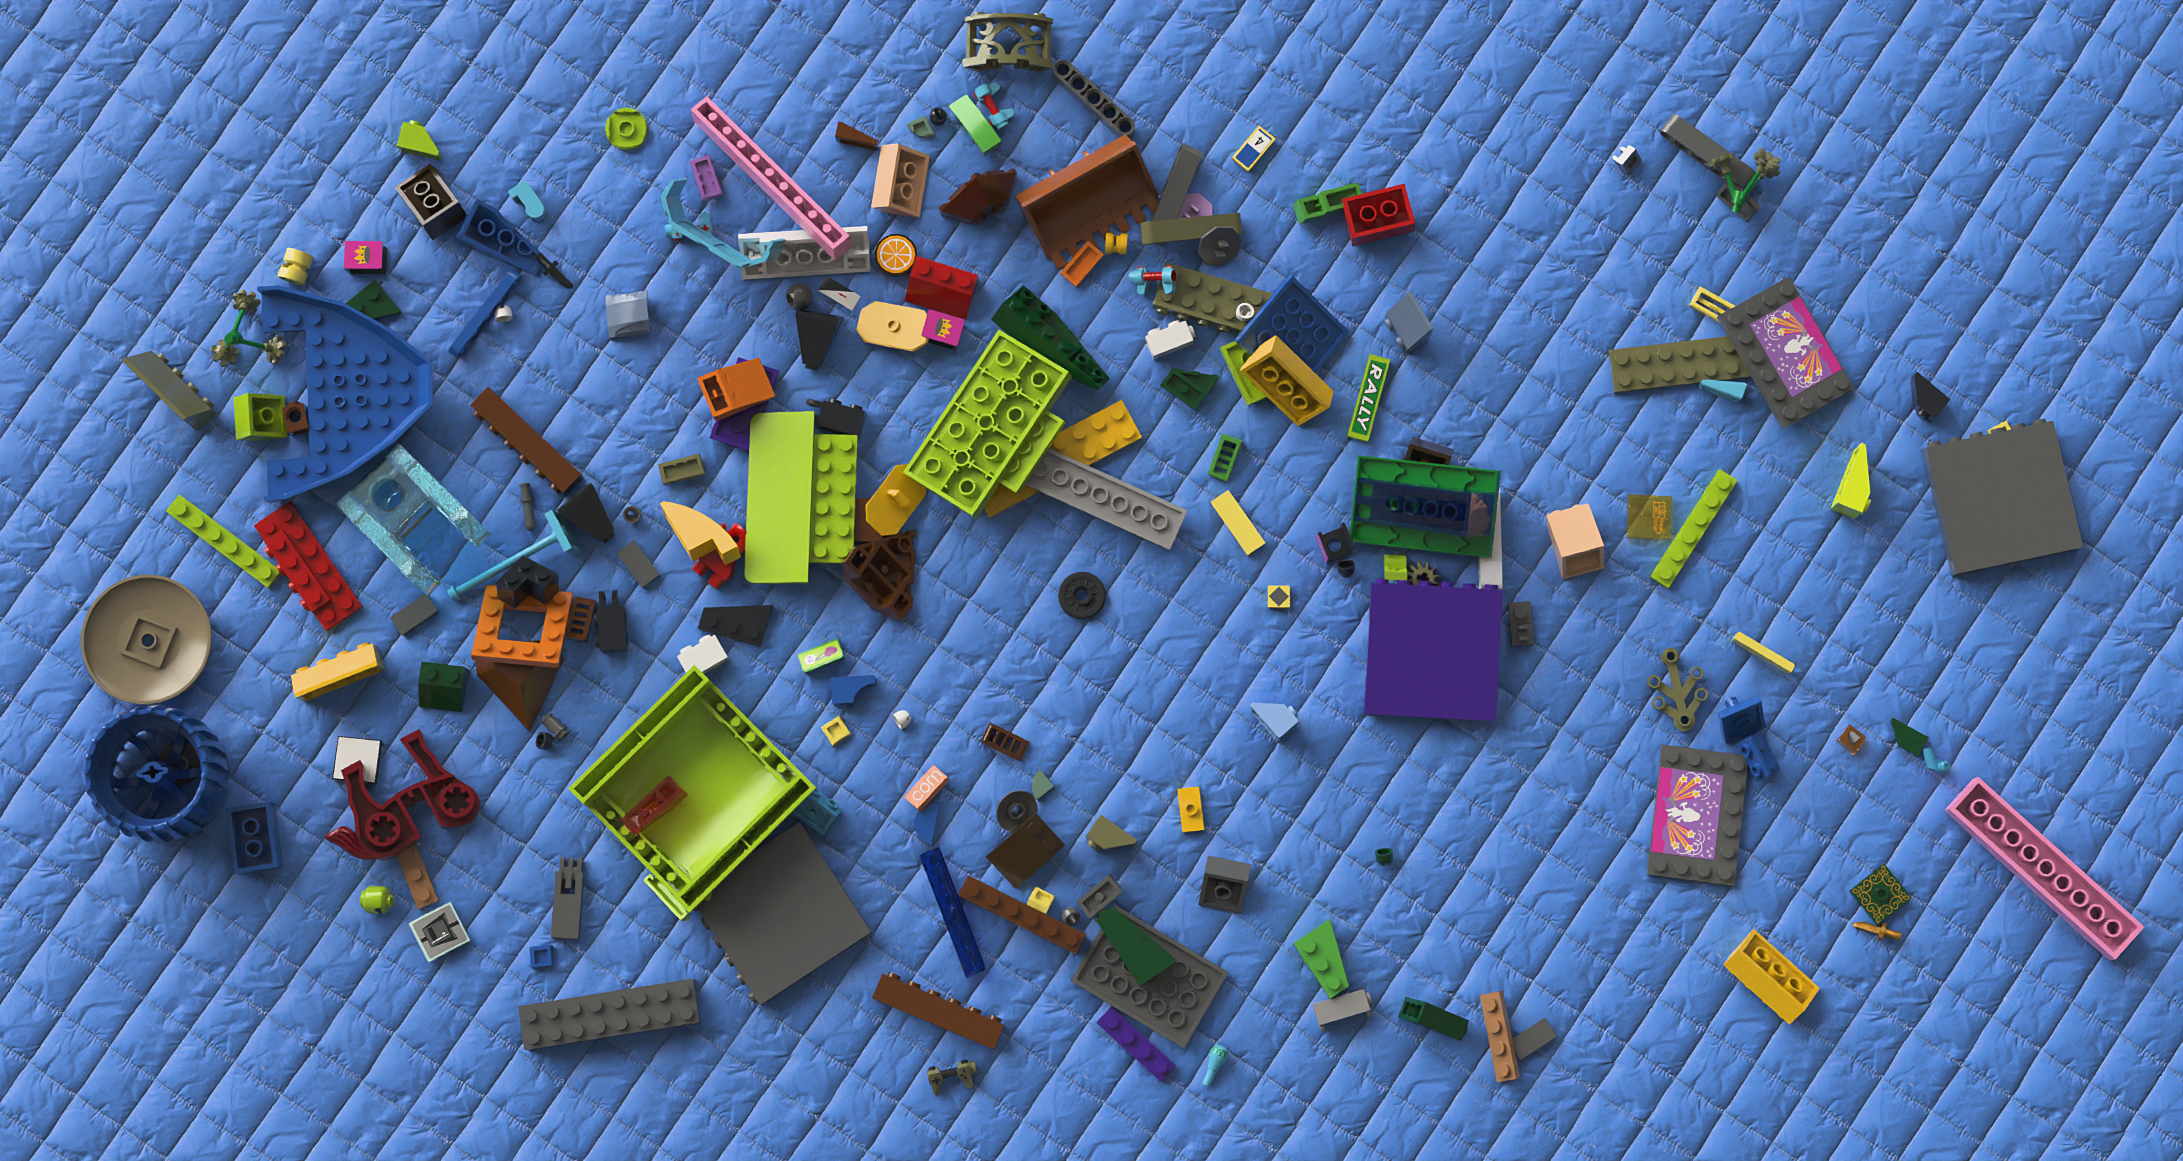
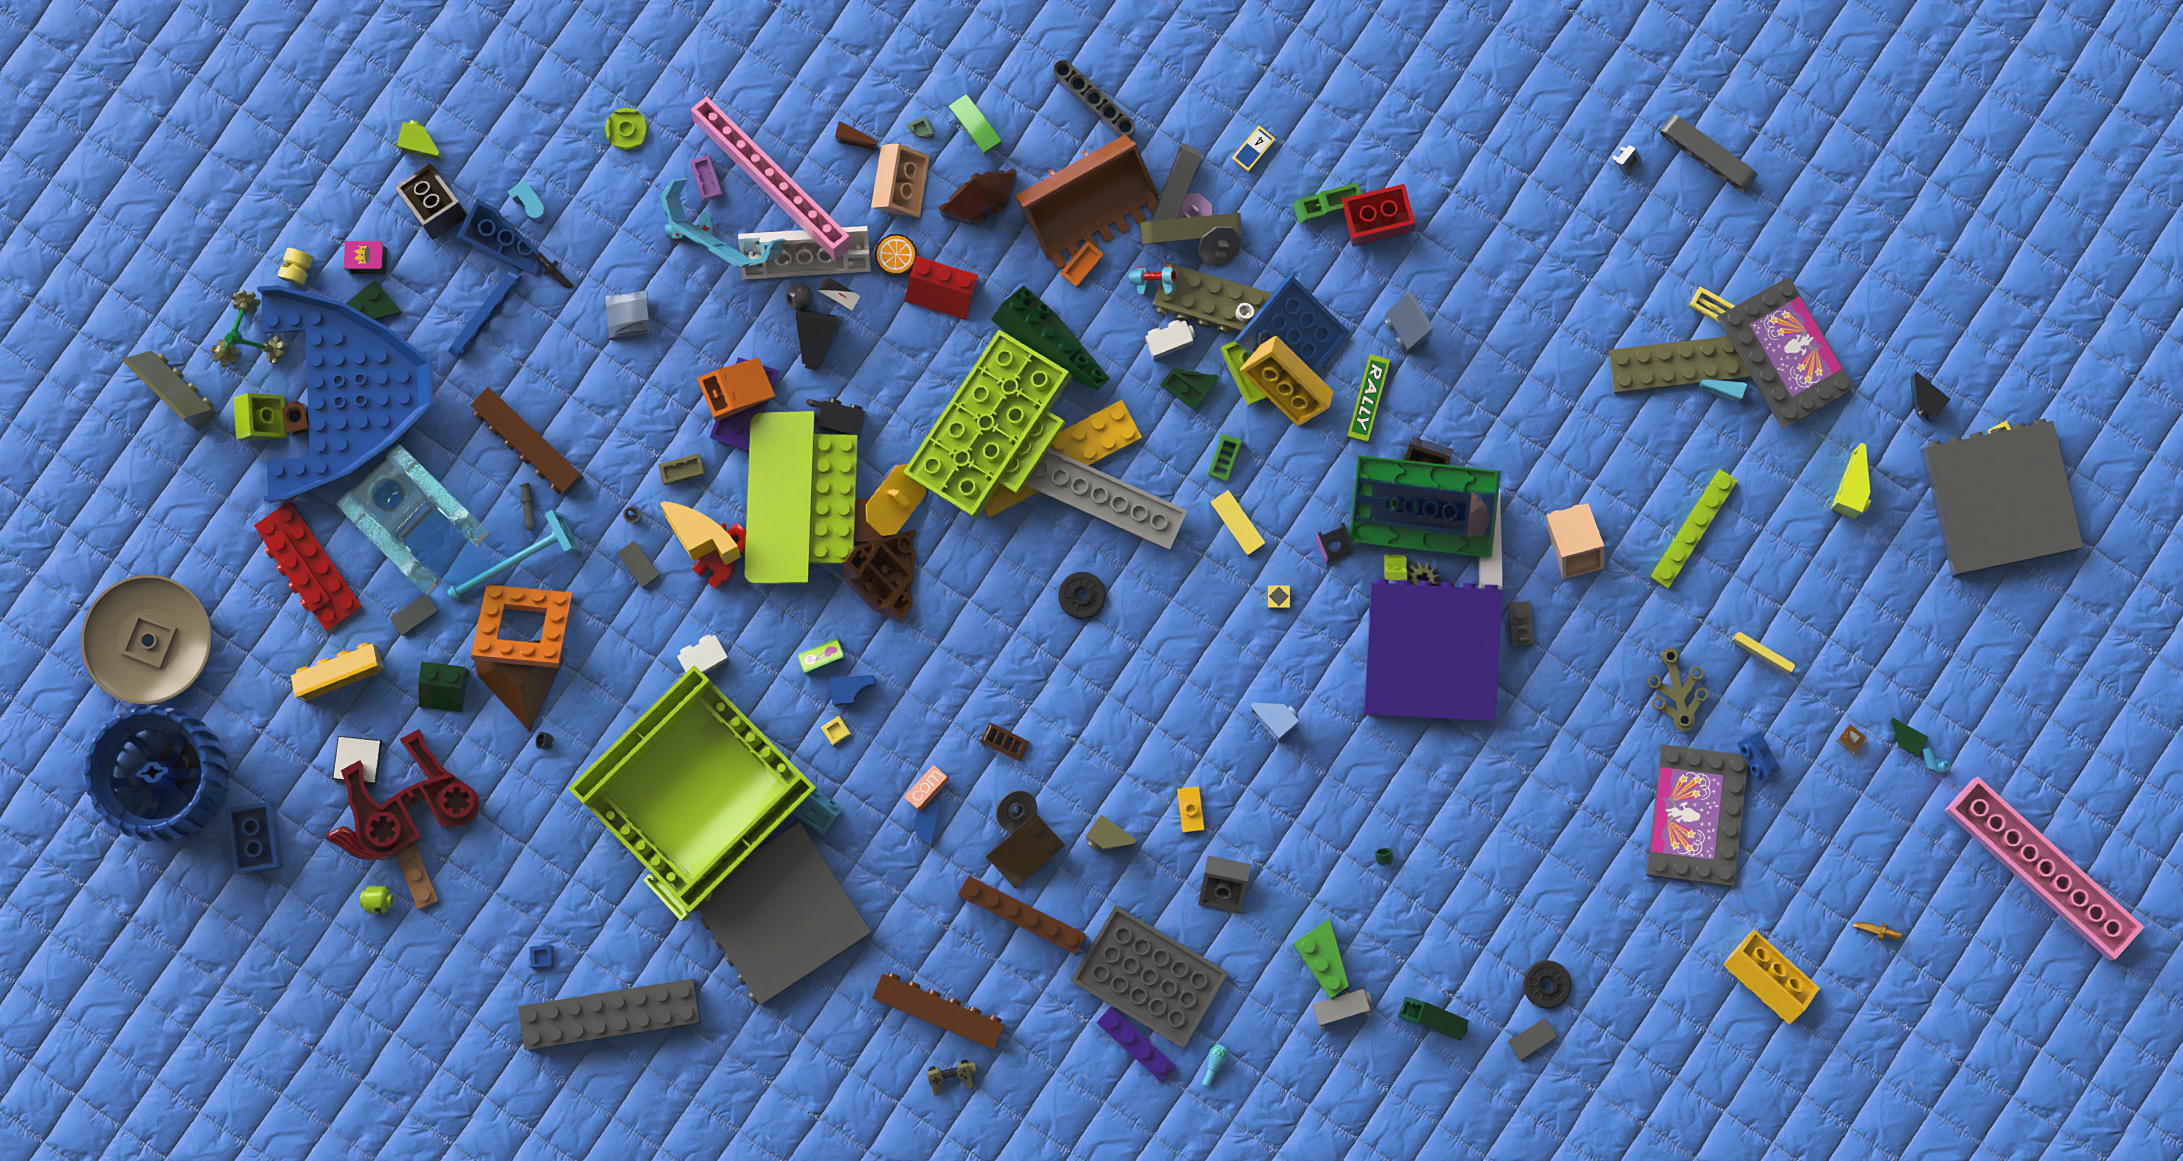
lime plate [166,494,281,589] -> none
slope [409,902,470,963] -> none
white hinge [495,305,513,322] -> none
black brick [496,555,559,608] -> none
dark grey pin [541,713,569,741] -> none
dark grey hinge [551,857,585,939] -> none
black slope [557,482,615,543] -> none
reddish brown slope [565,596,596,643] -> none
black hinge [594,590,629,653] -> none
clear red slope [620,775,688,836] -> none
black wing [698,605,773,647] -> none
yellow shield [856,301,929,352] -> none
white hinge [893,710,911,730] -> none
clear blue plate [919,847,987,978] -> none
dark pink piece [921,310,965,351] -> none
black hinge [929,107,947,126] -> none
olive fence [963,12,1053,73] -> none
medium azure piece [974,83,1014,131] -> none
light yellow tile [1027,887,1055,914] -> none
sand green tile [1032,770,1054,800] -> none
dark grey hinge [1061,906,1080,926] -> none
dark grey plate [1076,874,1124,919] -> none
dark green slope [1096,907,1177,986] -> none
yellow wheel [1105,232,1128,255] -> none
black hinge [1337,559,1355,578] -> none
medium nougat plate [1480,991,1520,1082] -> none
clear yellow tile [1626,494,1672,540] -> none
olive plant [1708,148,1781,214] -> none
dark grey tile [1715,181,1761,223] -> none
blue tile [1718,695,1766,744] -> none
dark green plate [1849,864,1912,926] -> none
none -> black wheel [1523,960,1572,1009]

